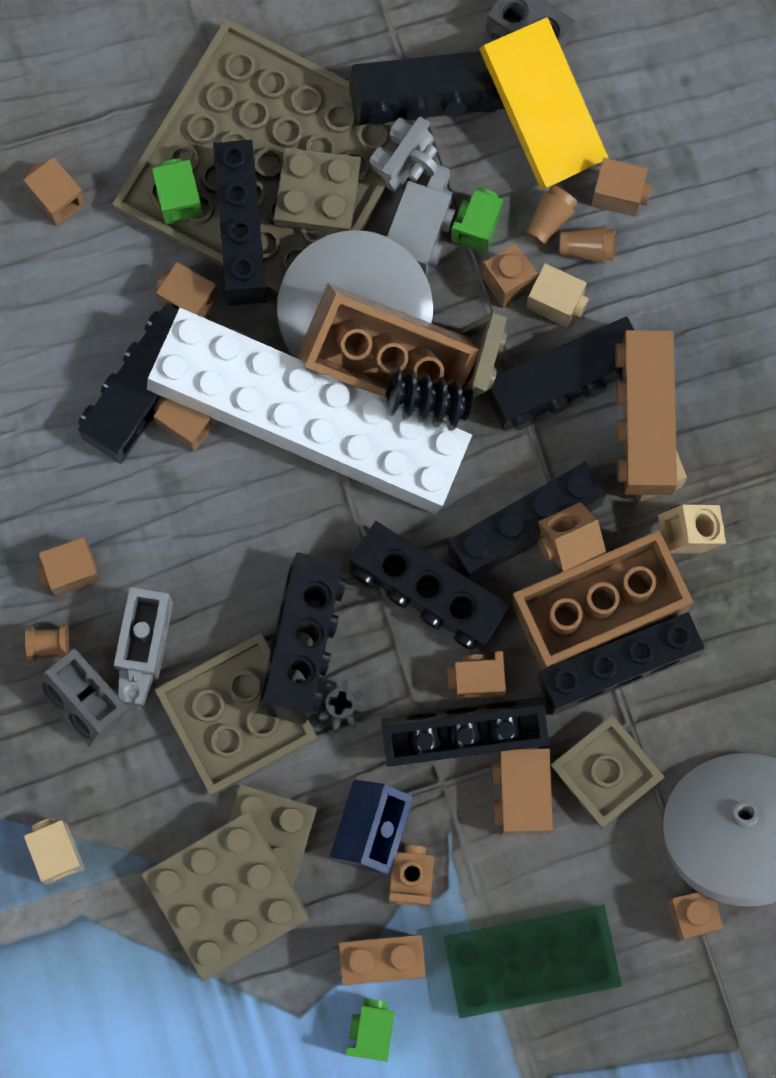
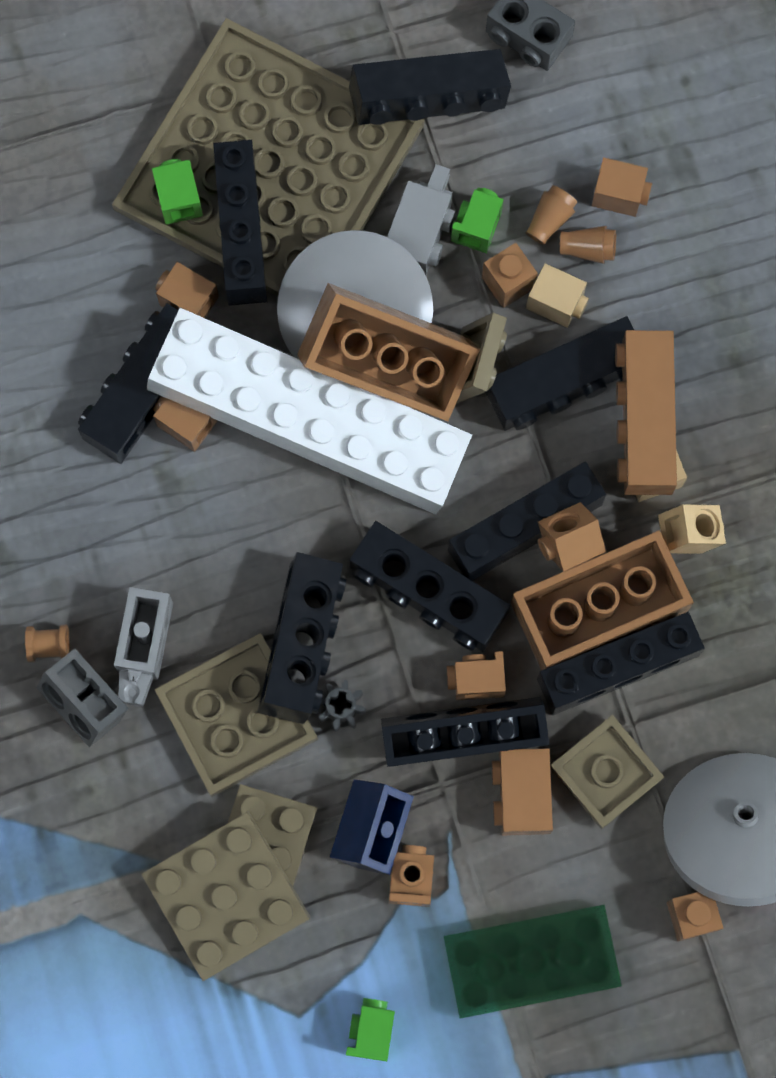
medium nougat brick [23,157,87,227] -> none
tan brick [24,817,85,885] -> none
medium nougat brick [36,537,102,597] -> none
dark tan plate [274,147,361,233] -> none
medium nougat brick [339,935,426,987] -> none
light grey hips [369,116,438,194] -> none
black piece [385,365,474,431] -> none
yellow tile [479,17,608,190] -> none

